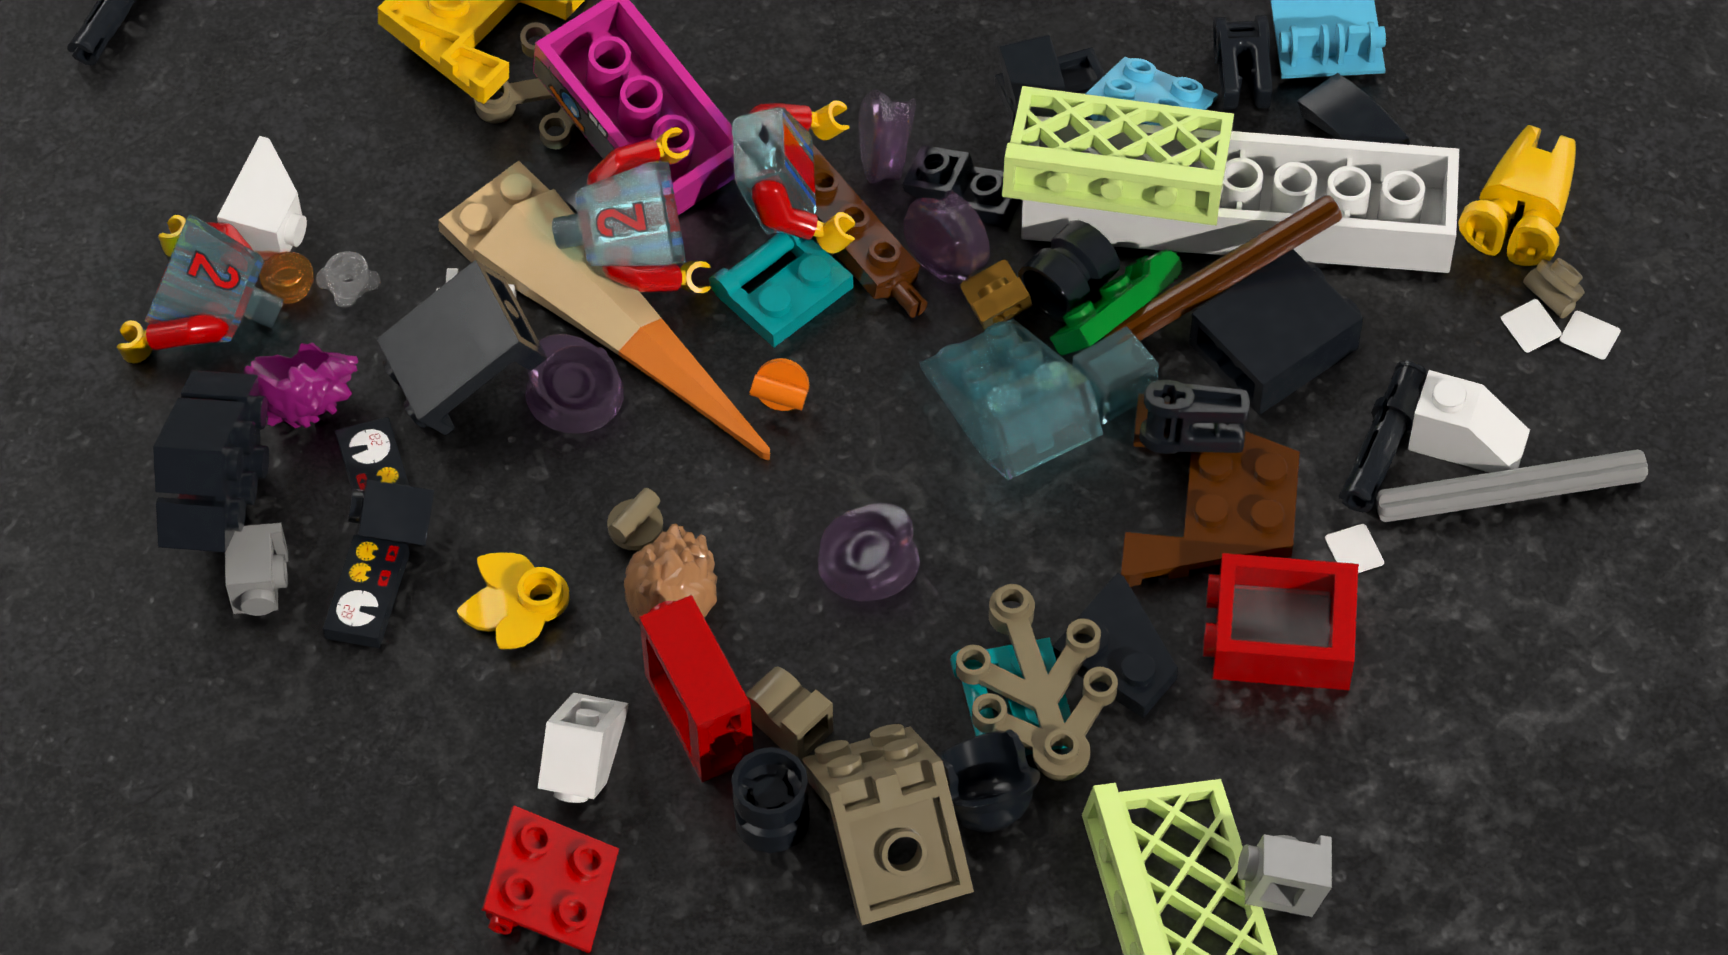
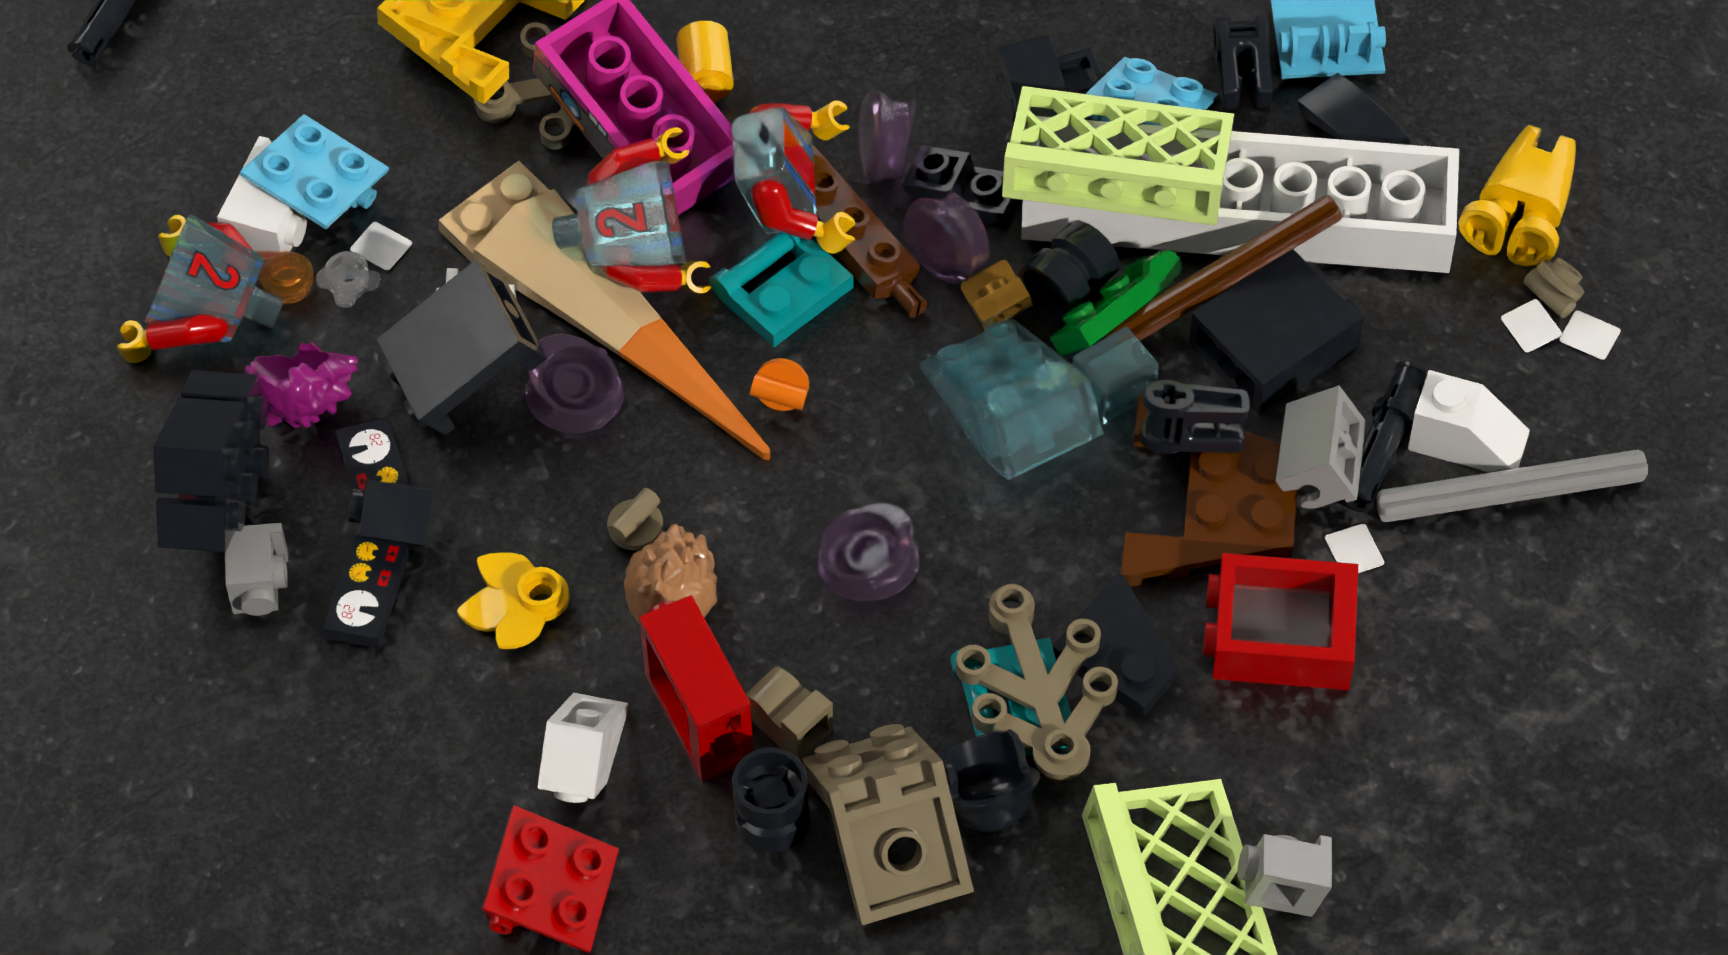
none -> medium azure hinge [240,114,389,229]
none -> white sticker [350,222,412,270]
none -> yellow brick [676,21,734,103]
none -> light grey hinge [1276,385,1366,509]

